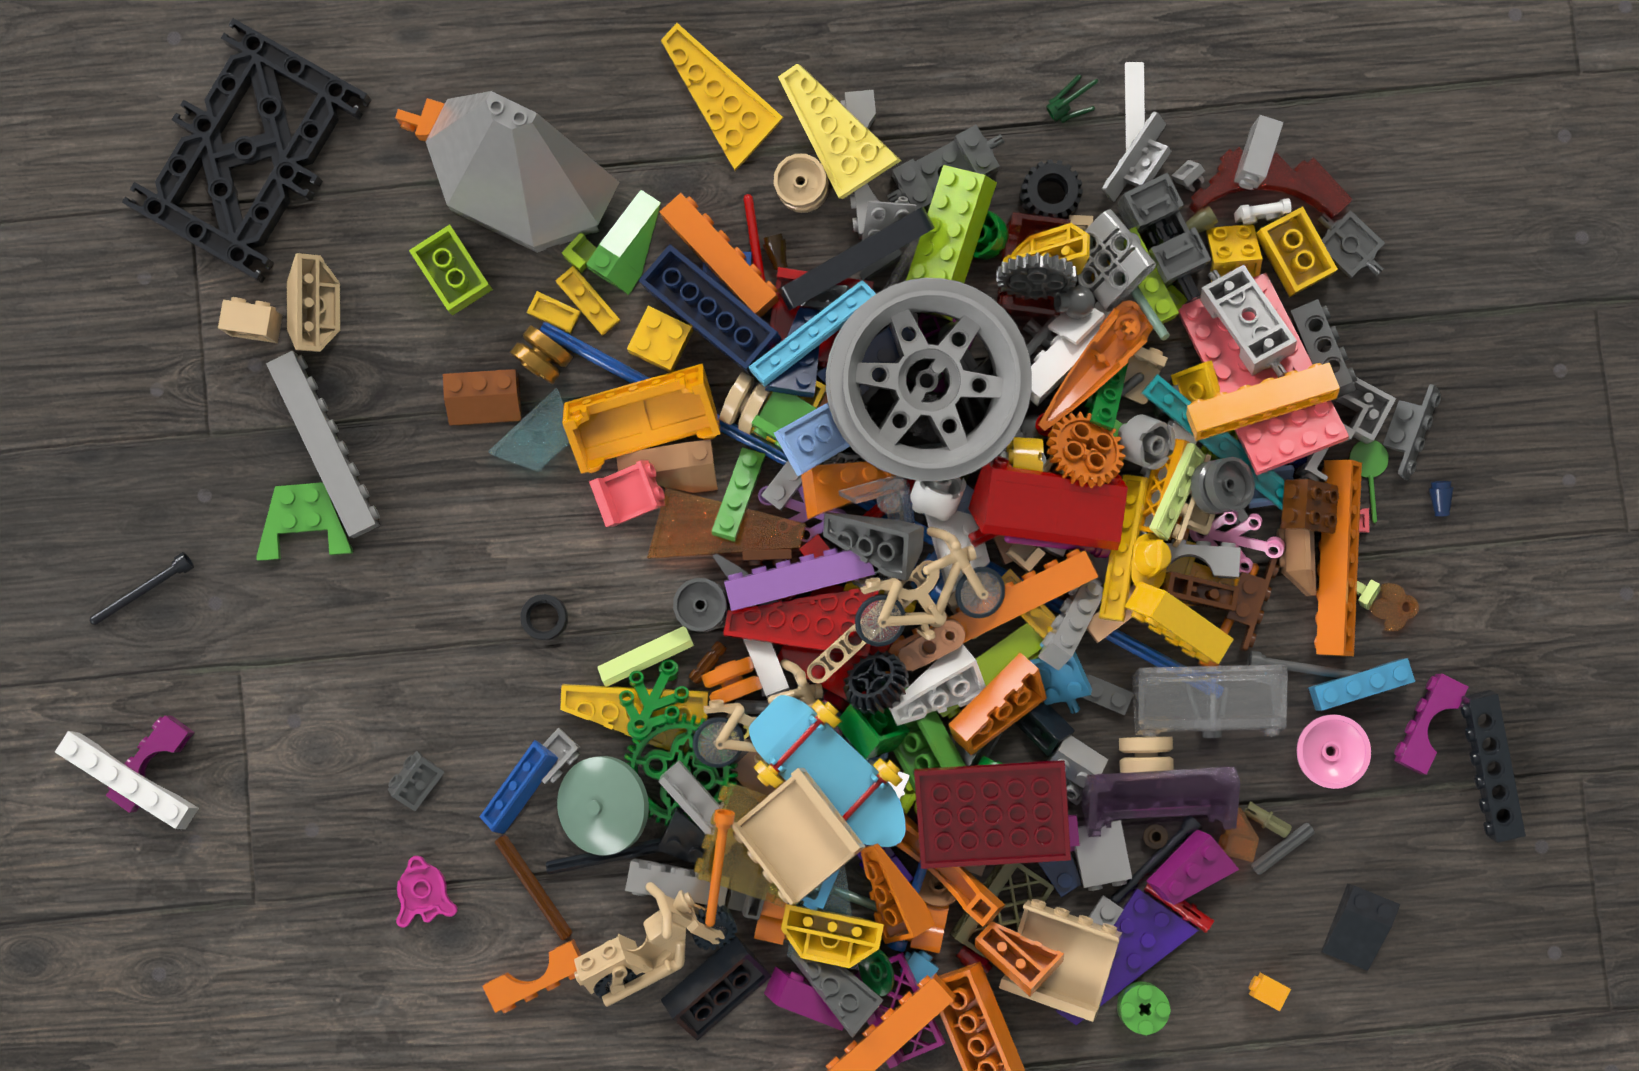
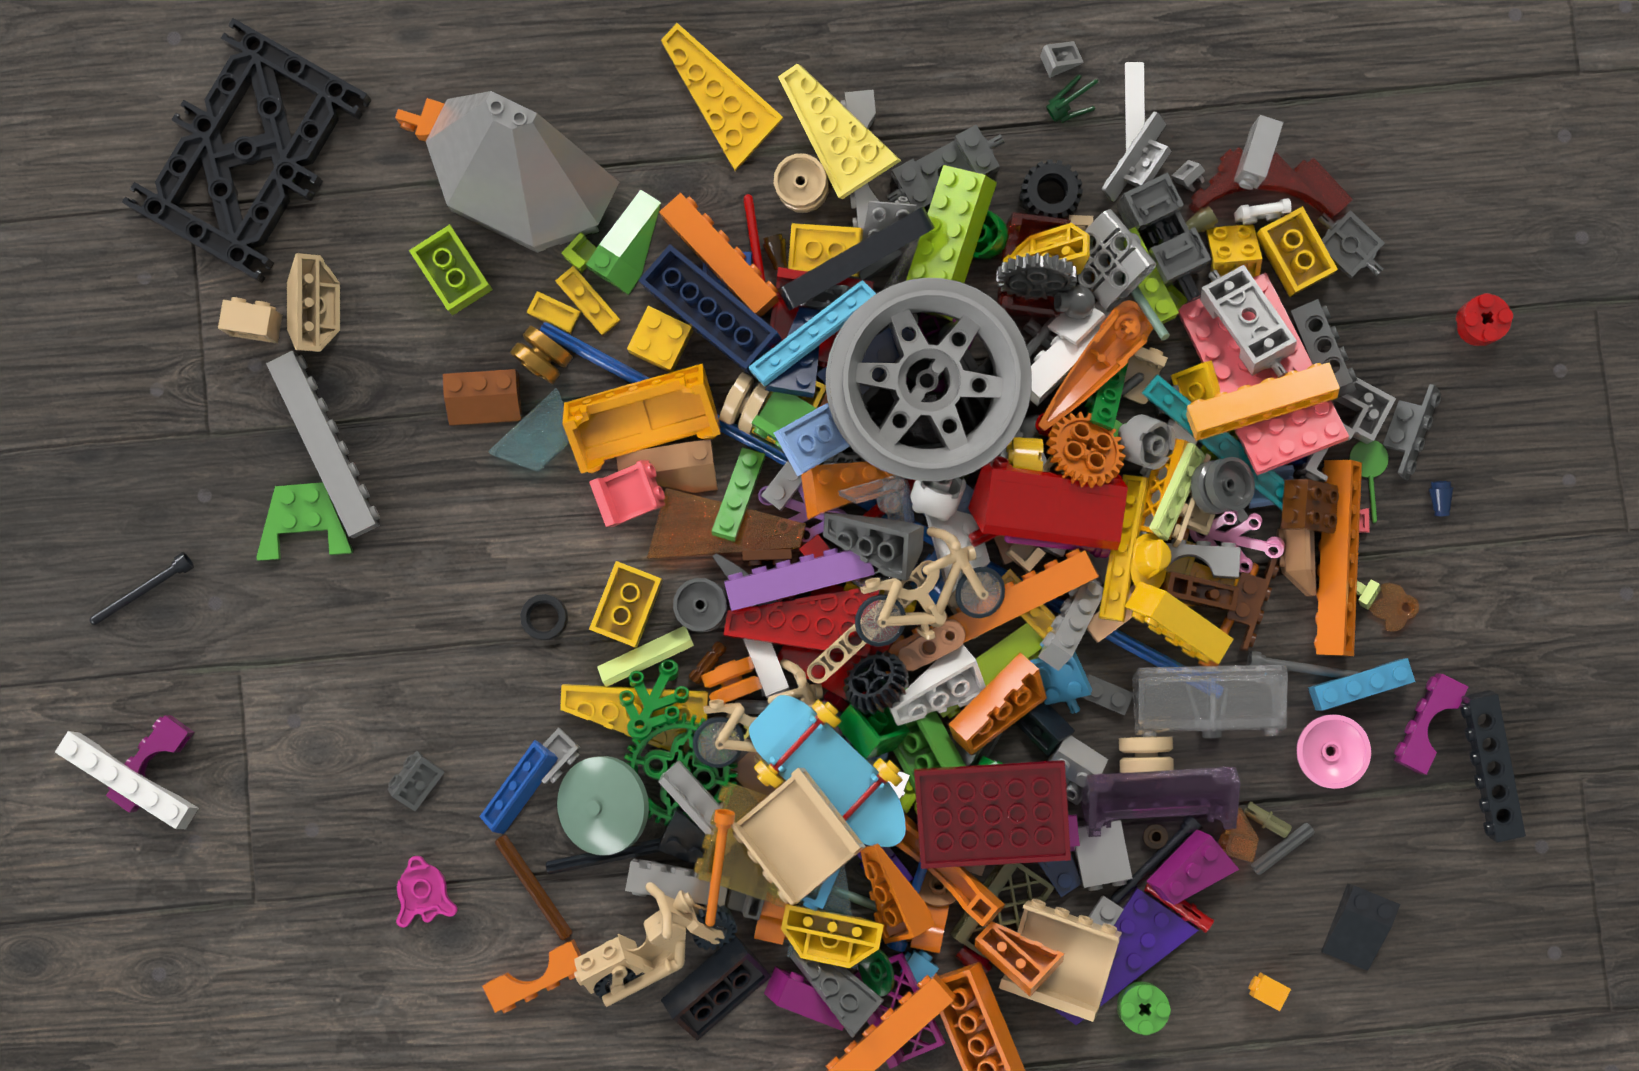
none -> yellow brick [589,561,663,648]
none -> yellow tile [788,223,863,277]
none -> light grey slope [1040,41,1084,78]
none -> red brick [1456,293,1513,346]

